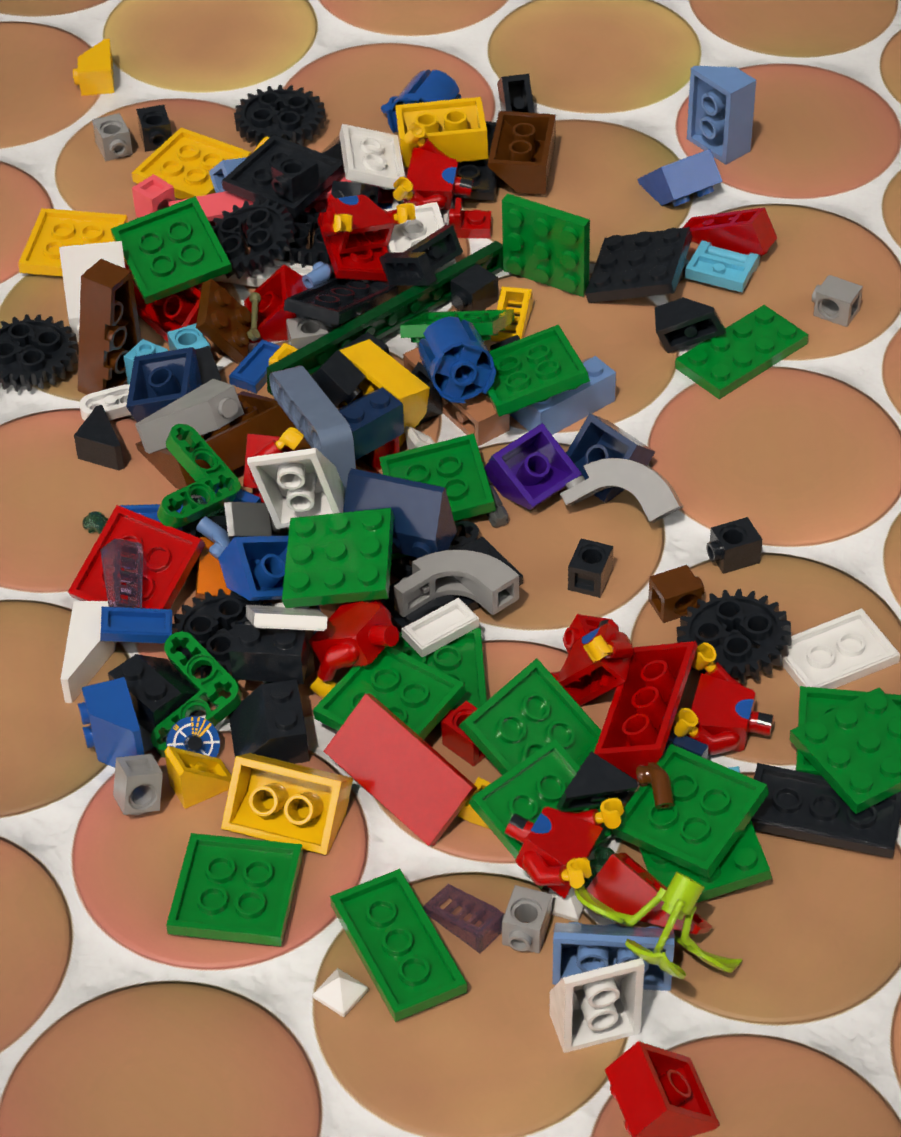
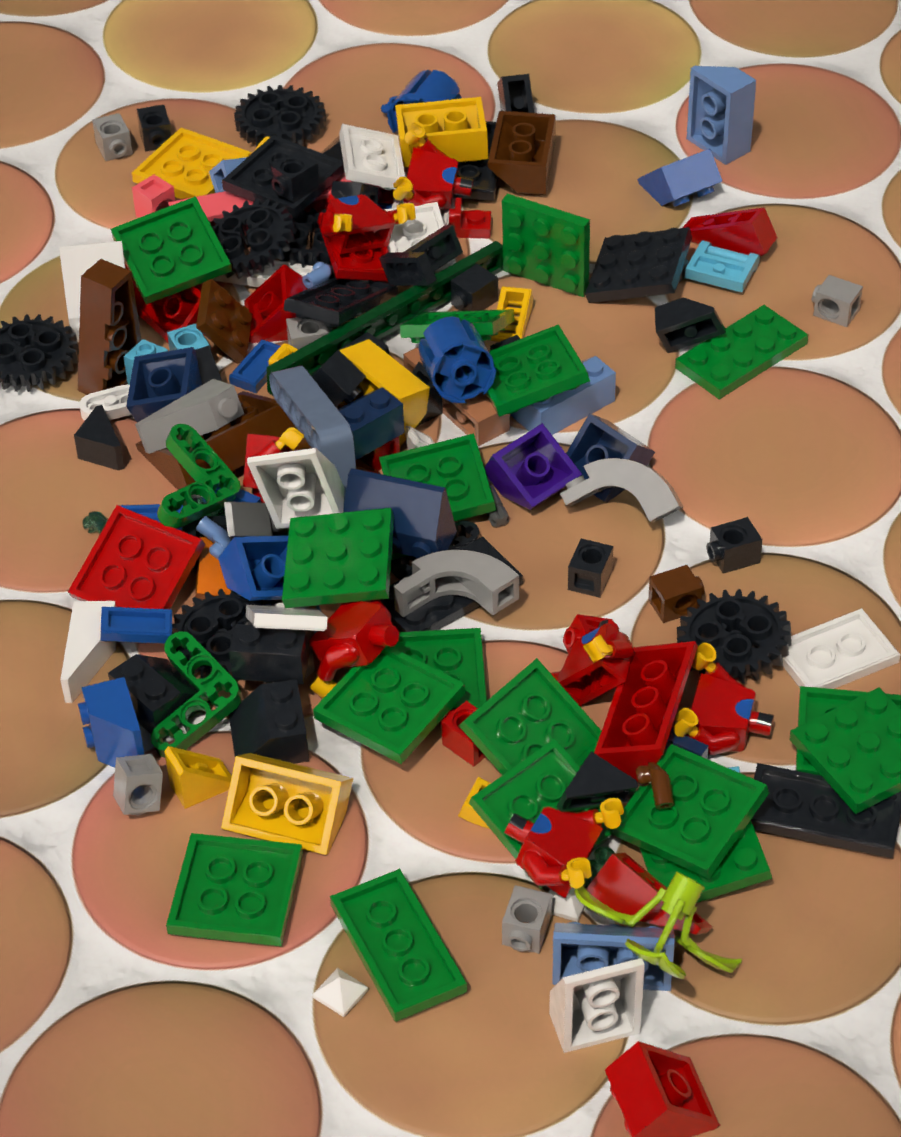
yellow plate [18,208,128,277] -> none
yellow slope [73,39,114,96] -> none
slope [100,539,143,608] -> none
piece [166,716,220,758] -> none
olive hinge [247,292,261,341] -> none
tile [323,693,478,846] -> none
white tile [401,598,479,658] -> none
slope [423,884,505,953] -> none

